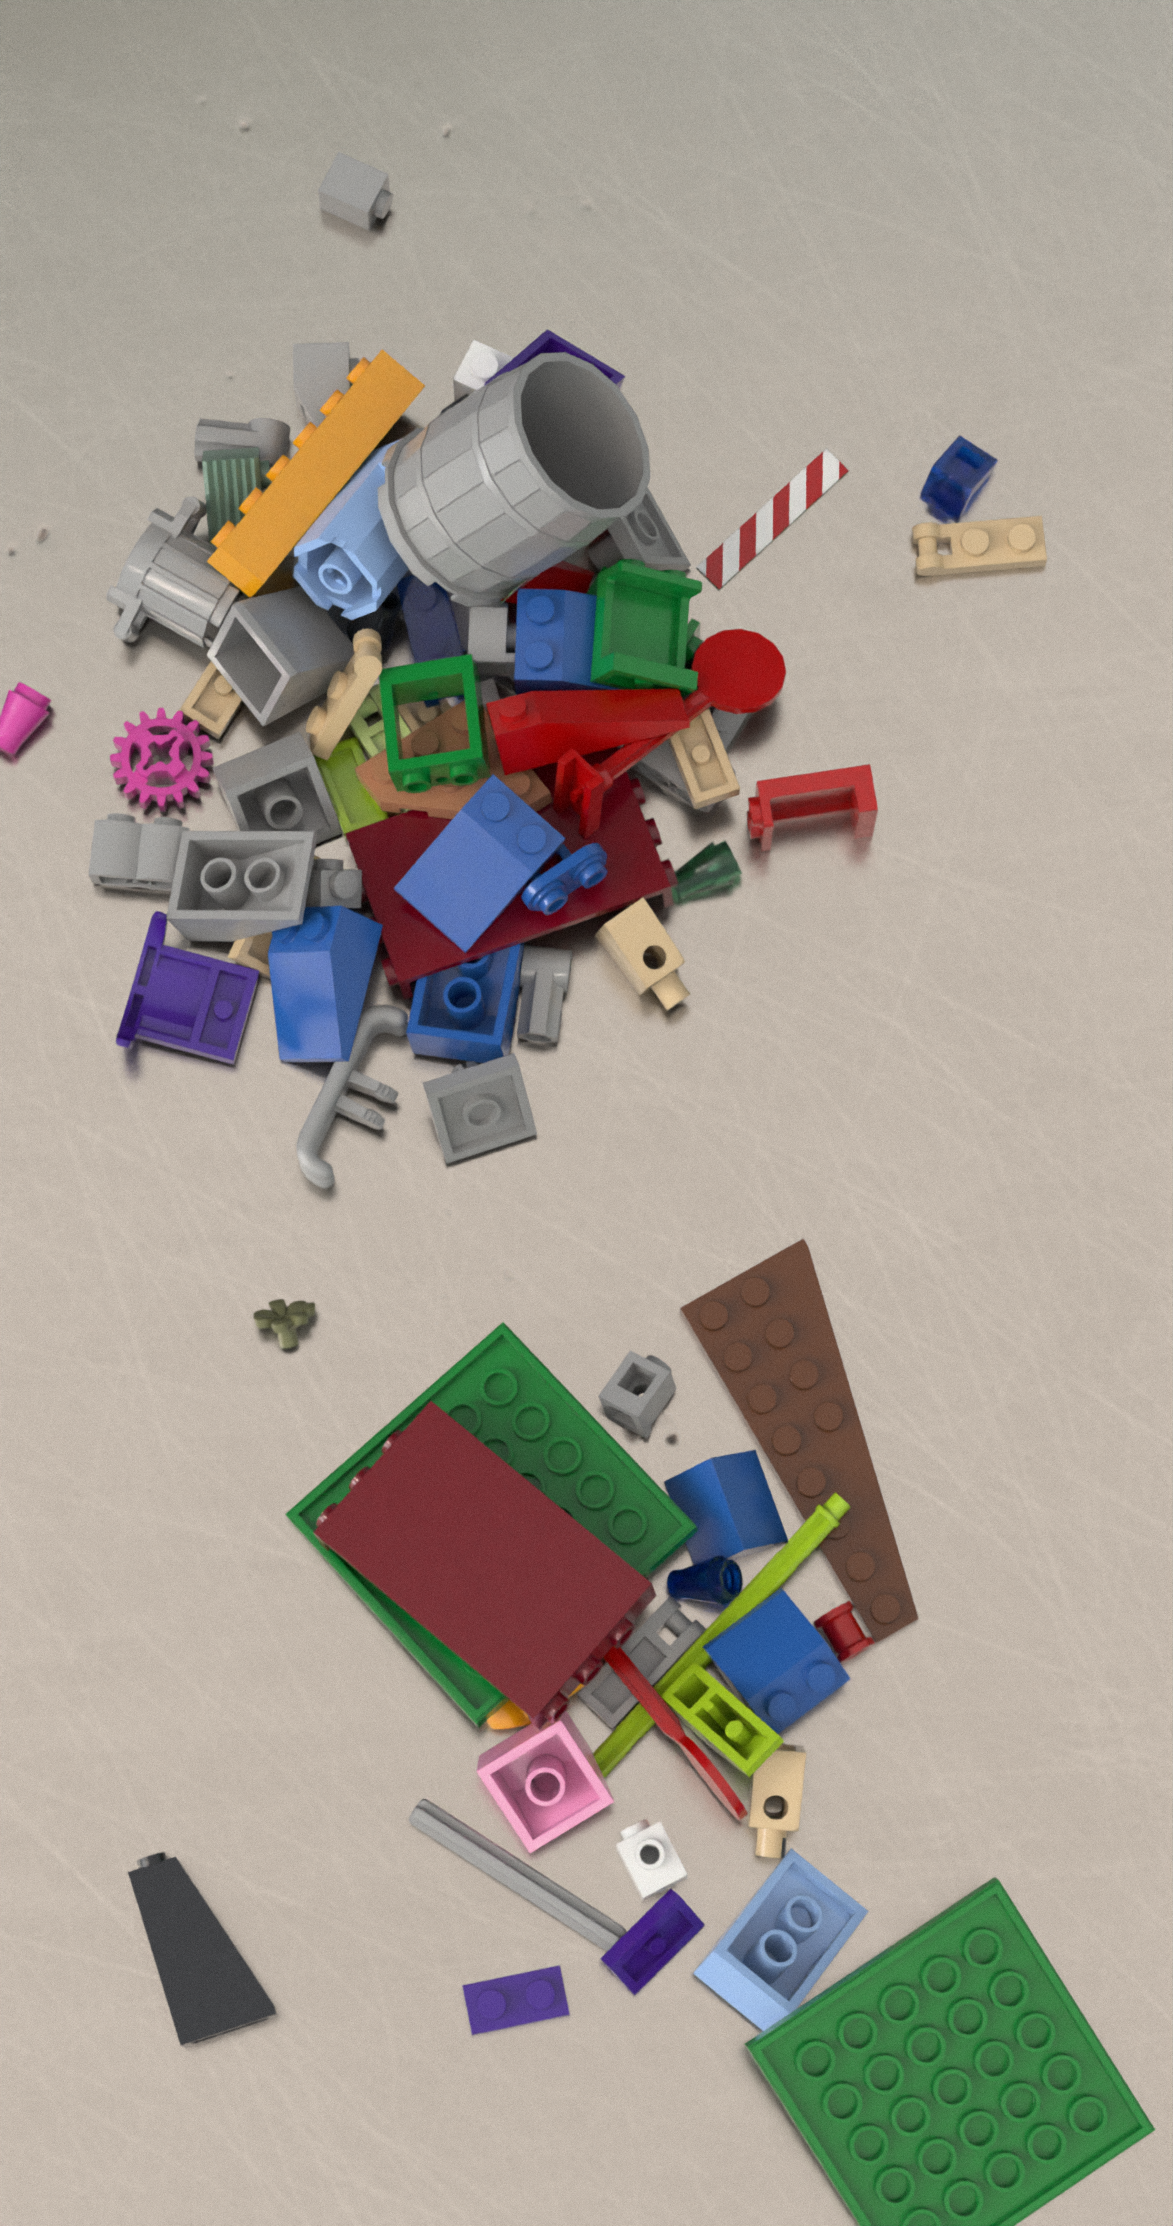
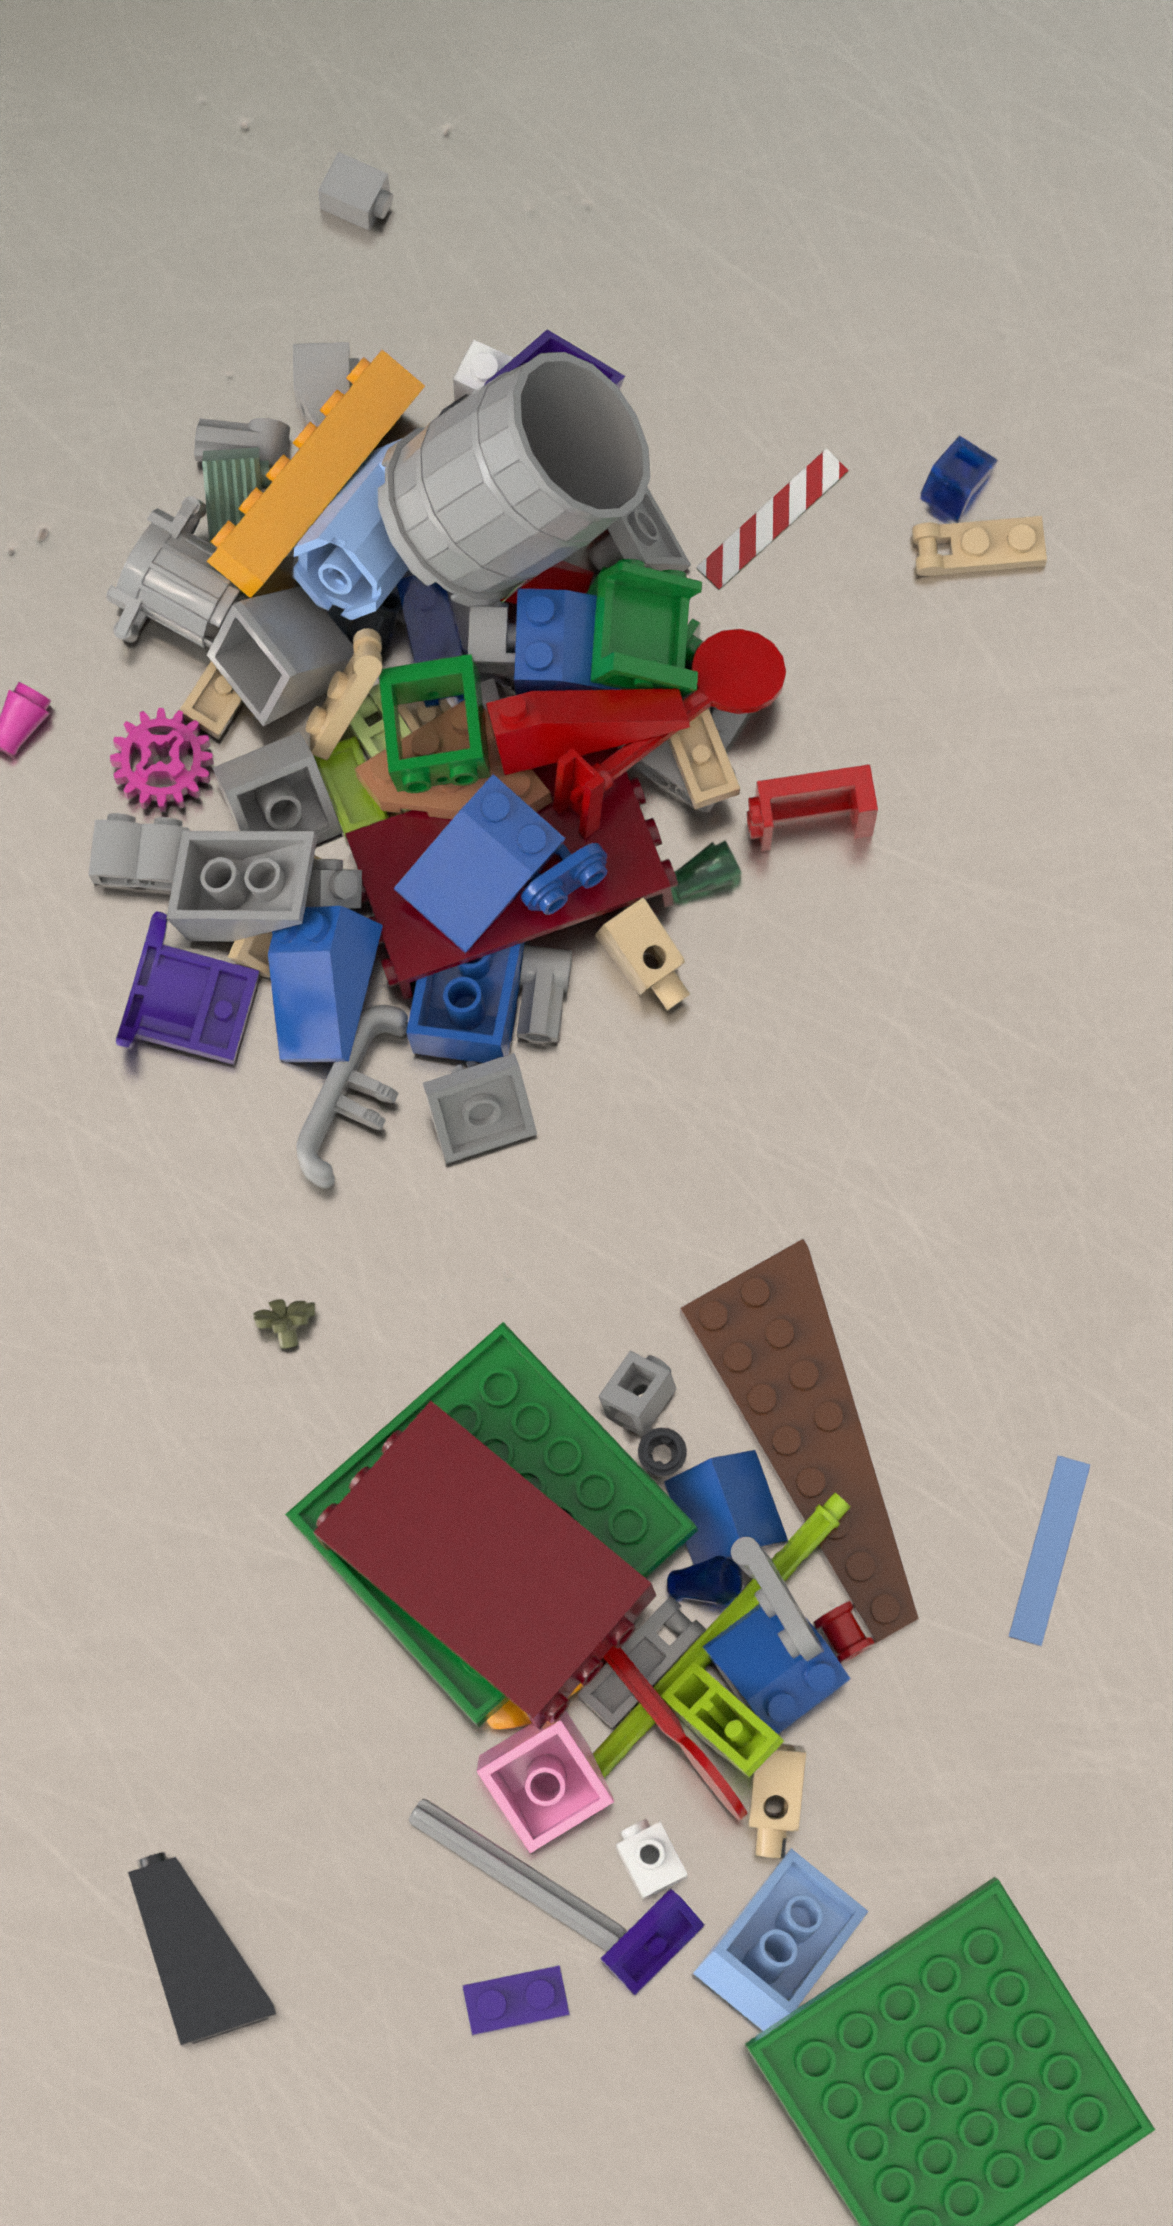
none -> black cone [638,1428,687,1476]
none -> light grey plate [731,1537,824,1662]
none -> medium blue sticker [1009,1455,1091,1646]

